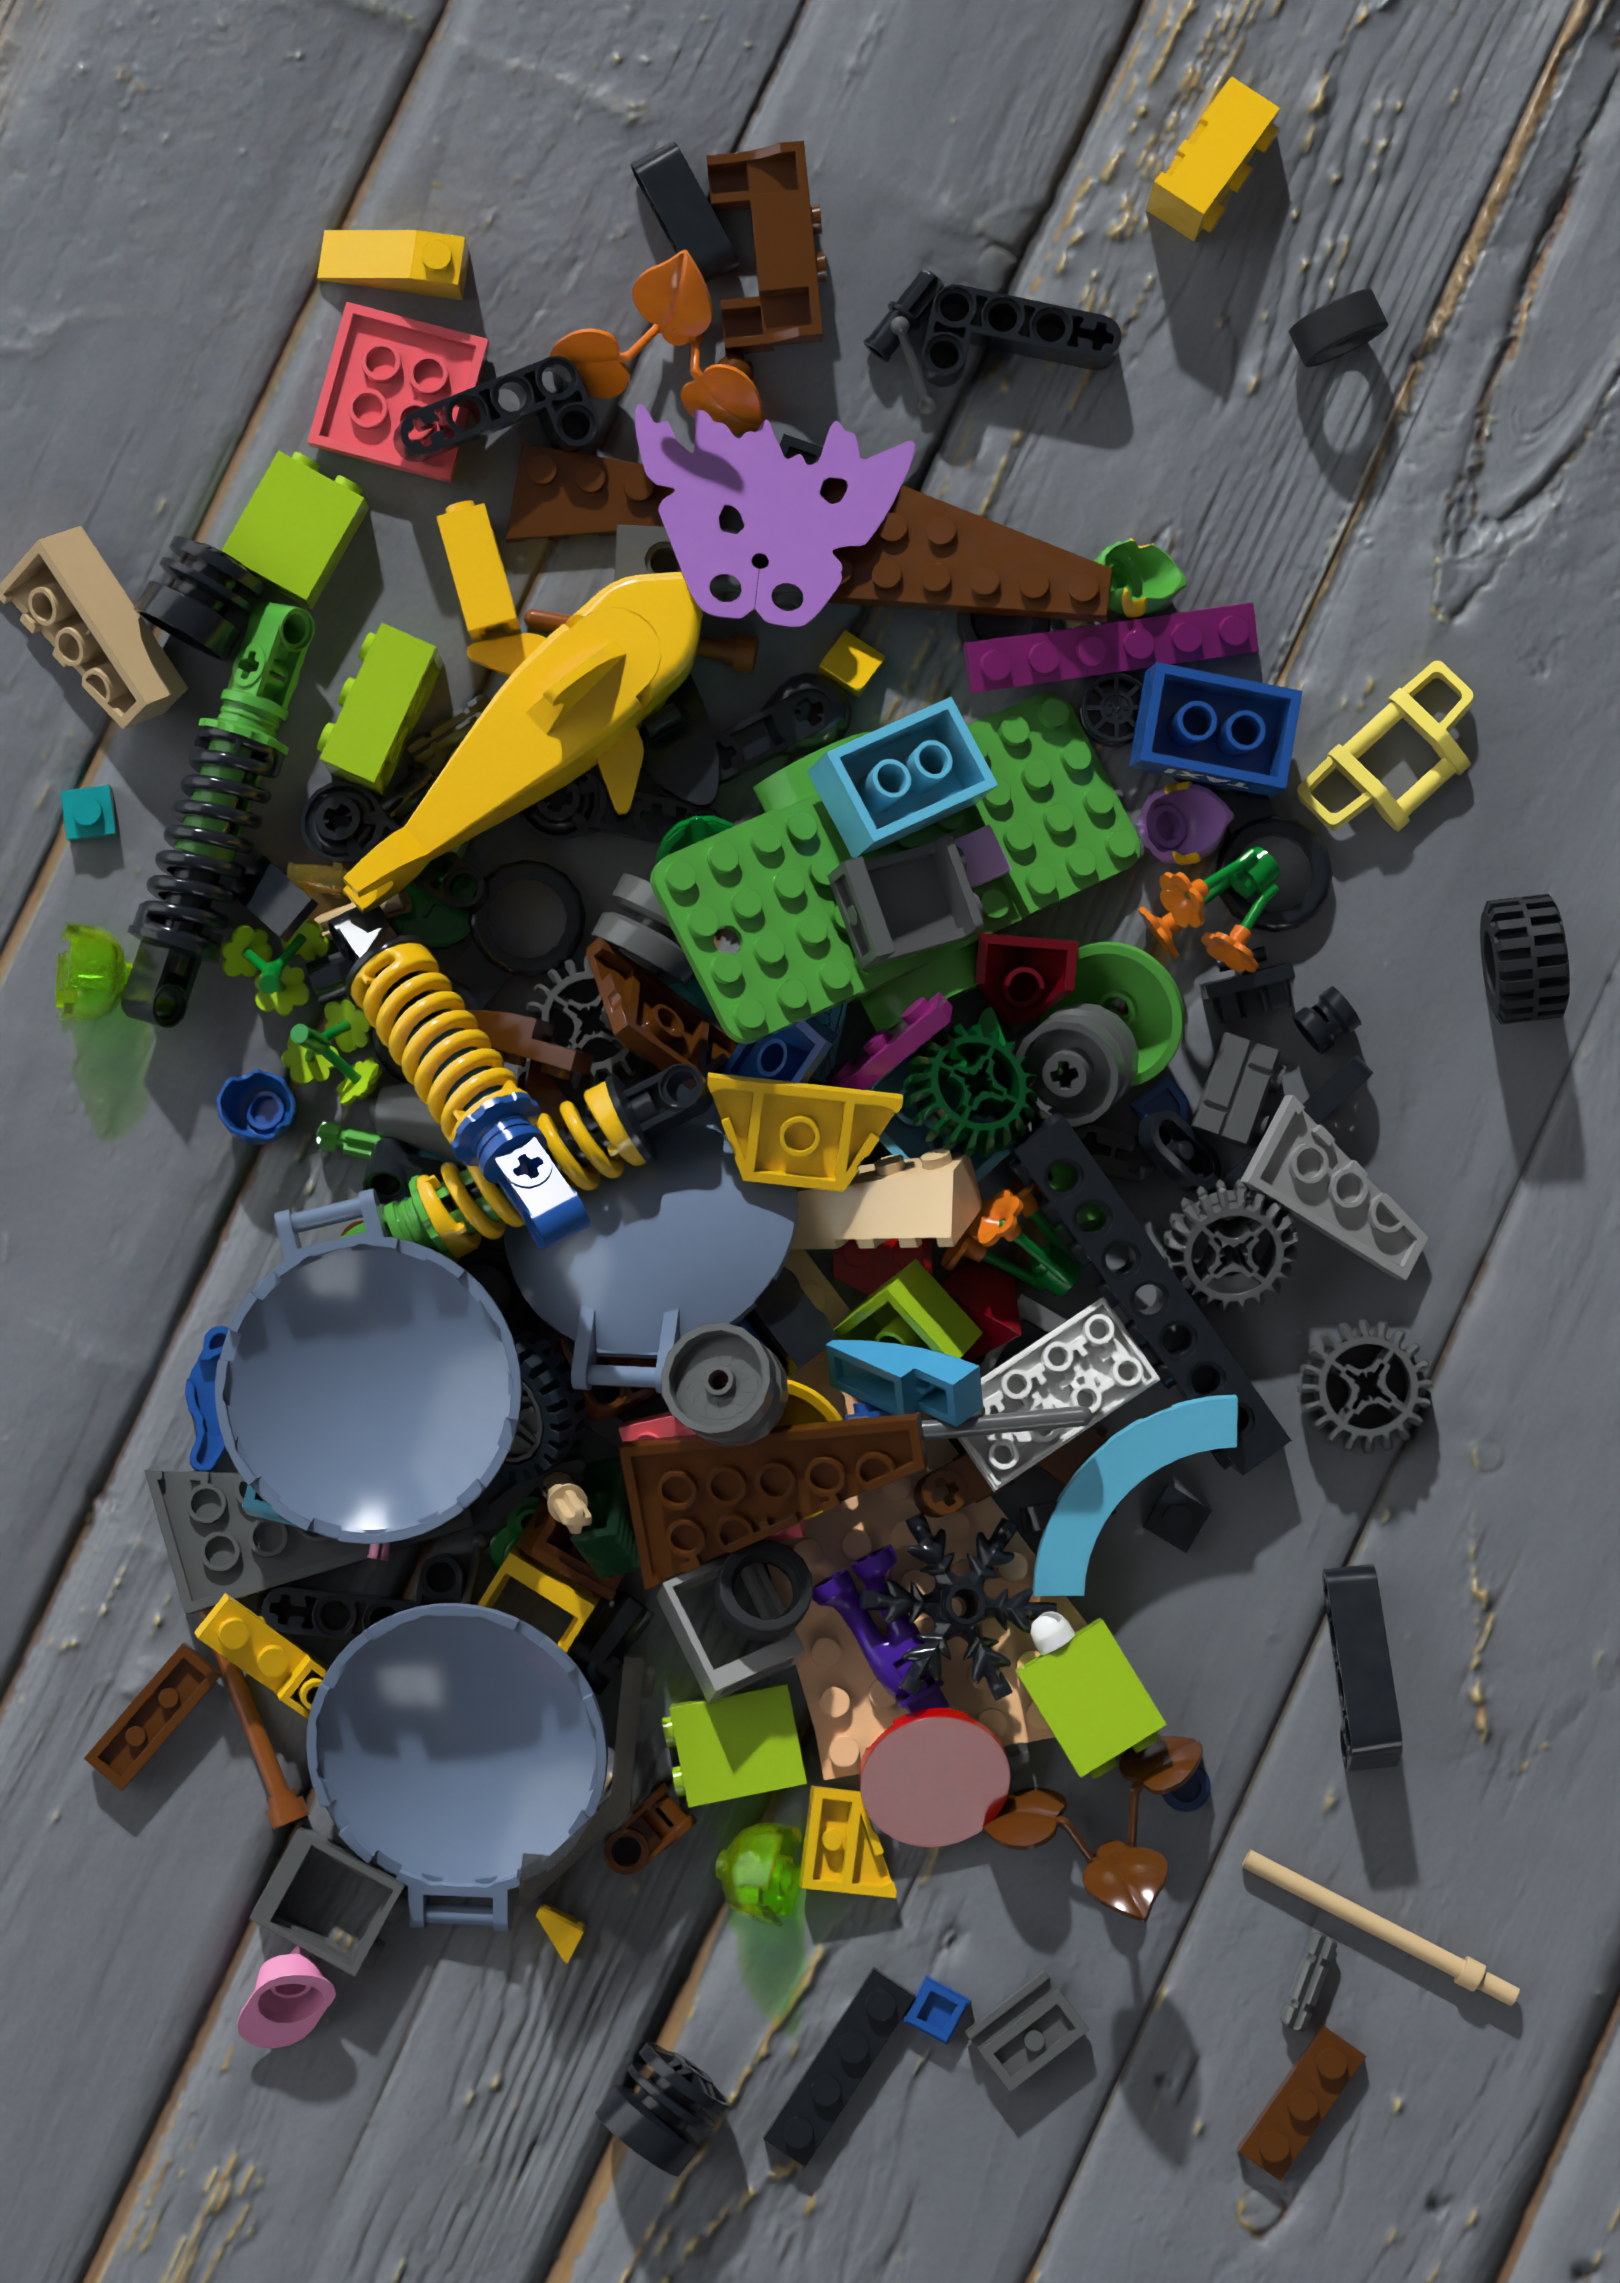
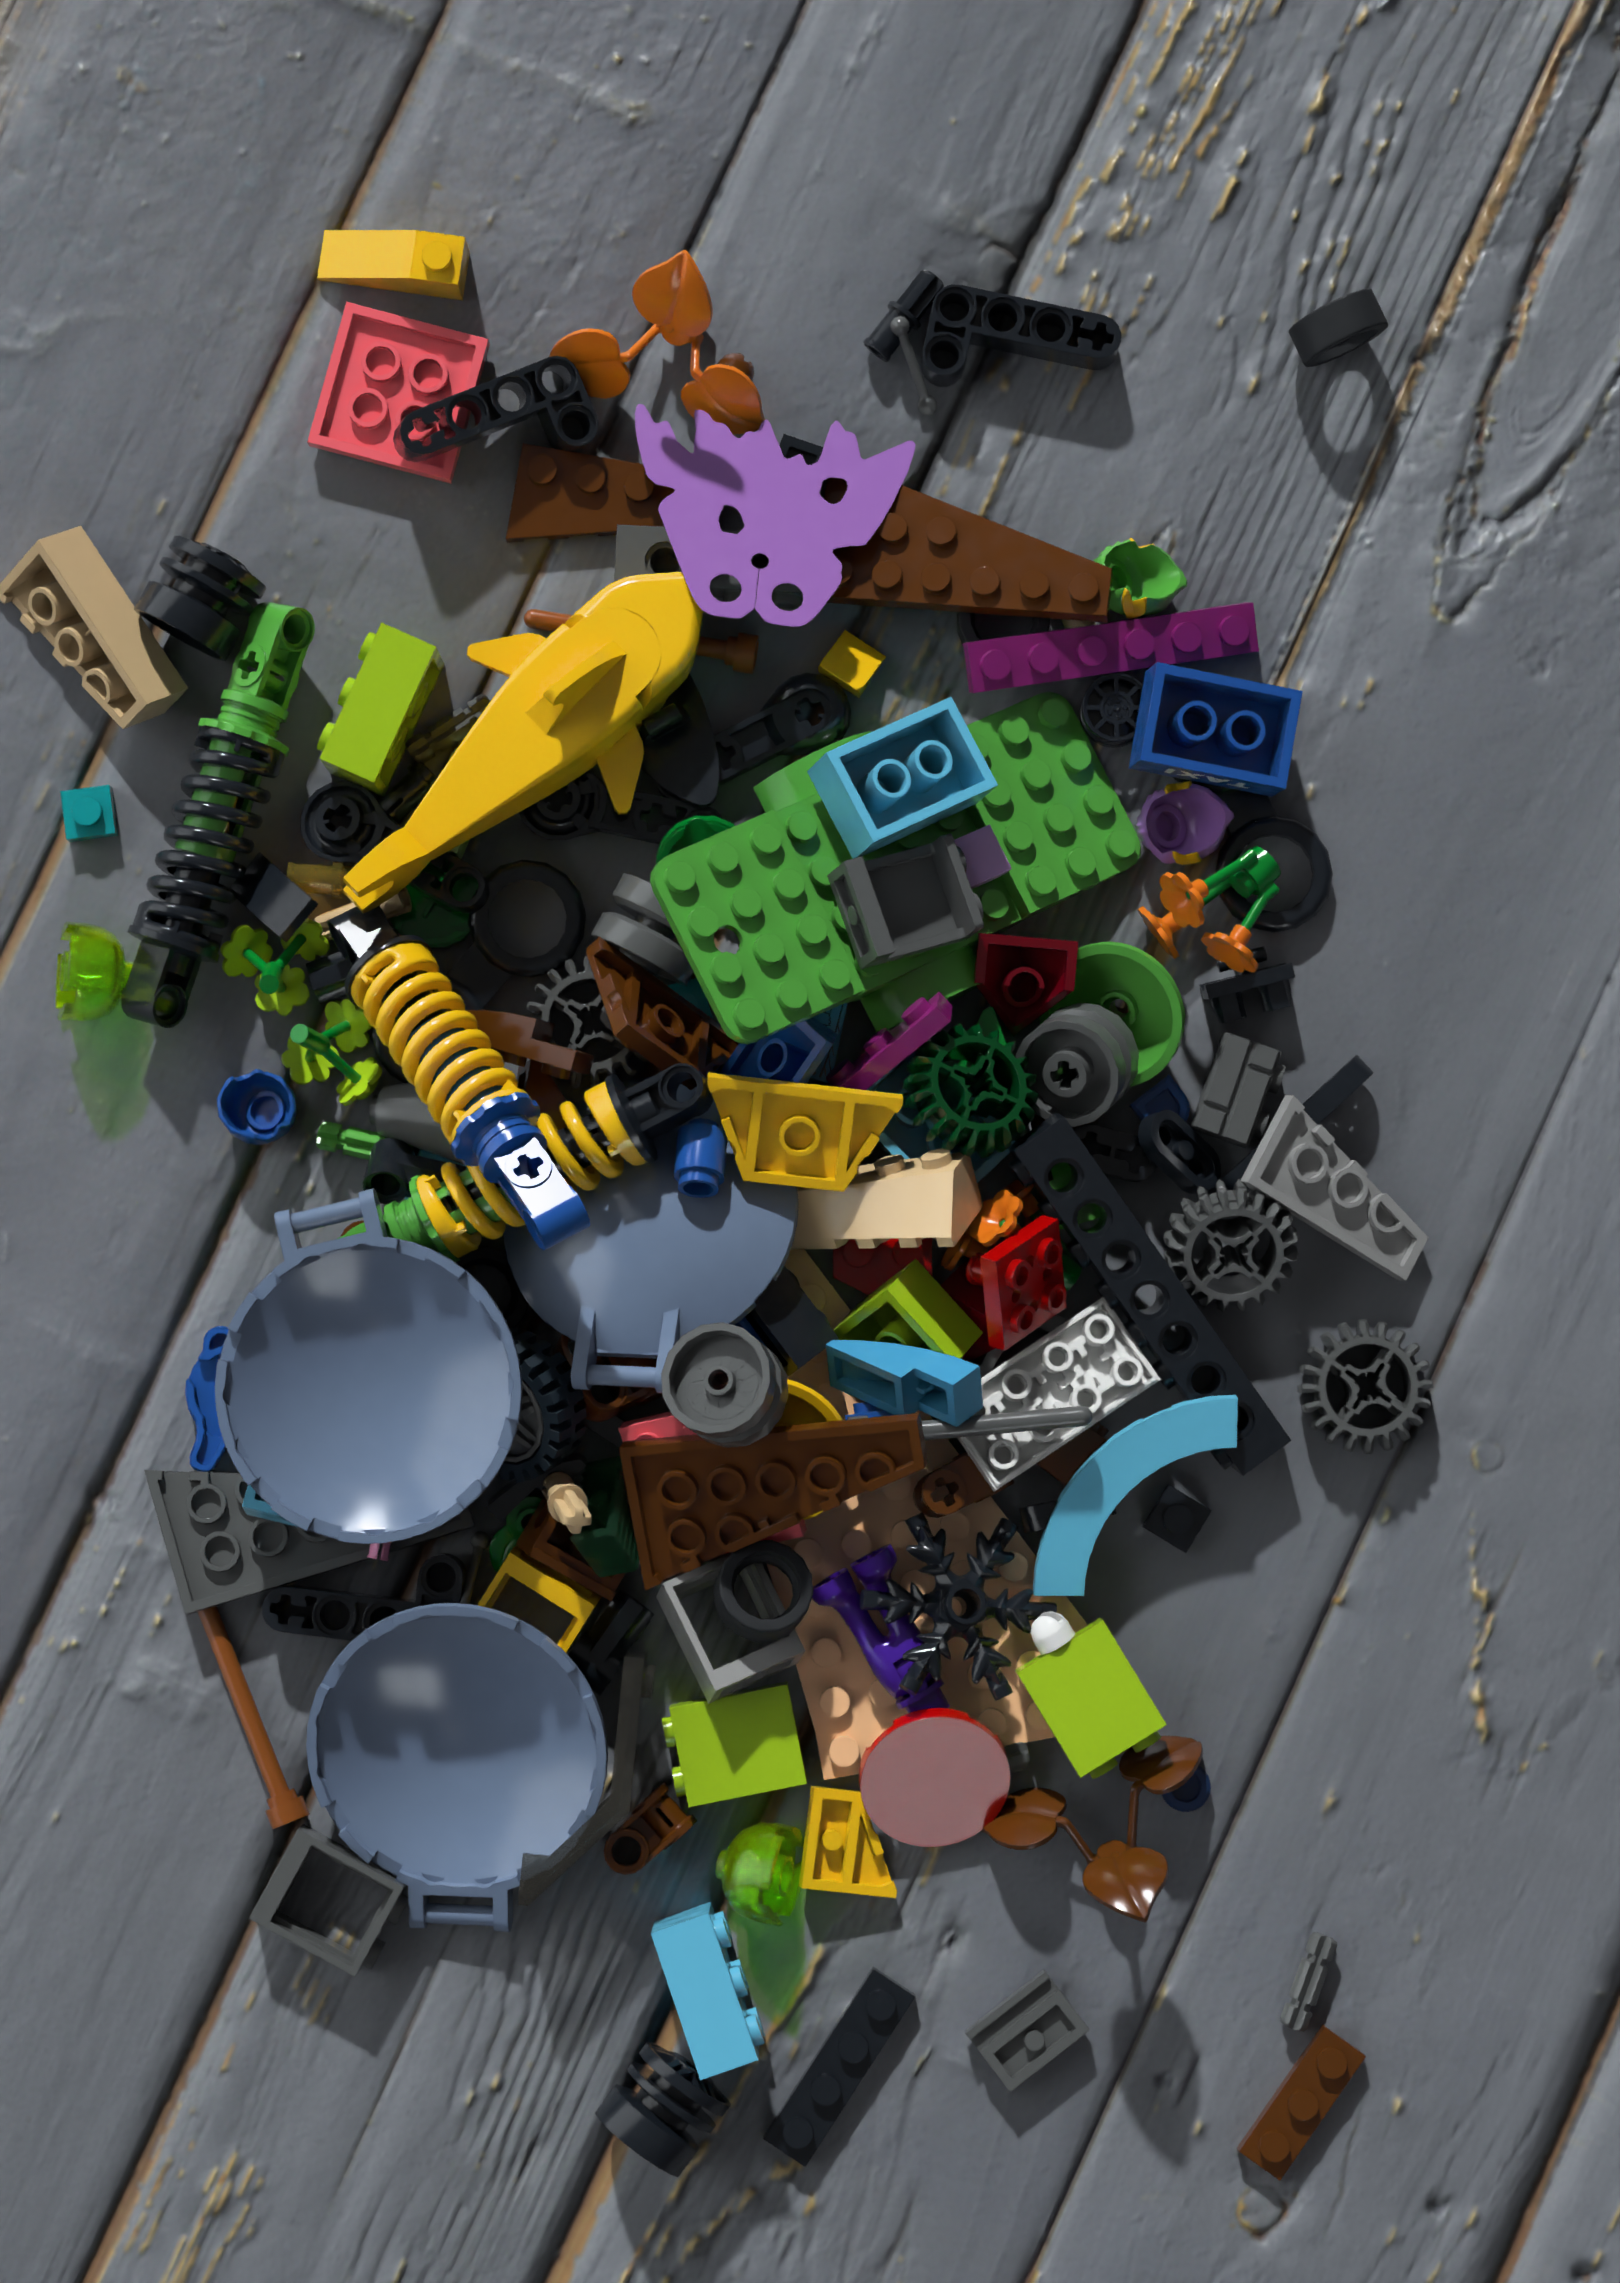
reddish brown plate [84,1642,222,1791] -> none
yellow slope [194,1593,330,1720] -> none
lime brick [221,450,369,610] -> none
bright pink piece [237,1945,336,2048] -> none
yellow window [436,500,522,643] -> none
yellow slope [536,1902,586,1964] -> none
black beam [630,141,740,283] -> none
reddish brown bracket [706,141,827,355] -> none
blue tile [903,1974,971,2045] -> none
yellow wedge [1146,76,1280,242] -> none
tan bar [1242,1849,1520,2006] -> none
black wheel [1292,986,1361,1055] -> none
light yellow bar [1297,660,1474,832] -> none
black beam [1322,1564,1403,1772] -> none
black tyre [1480,894,1570,1024] -> none
none -> medium azure brick [651,1902,765,2080]
none -> blue brick [674,1118,728,1198]
none -> red plate [966,1215,1067,1351]

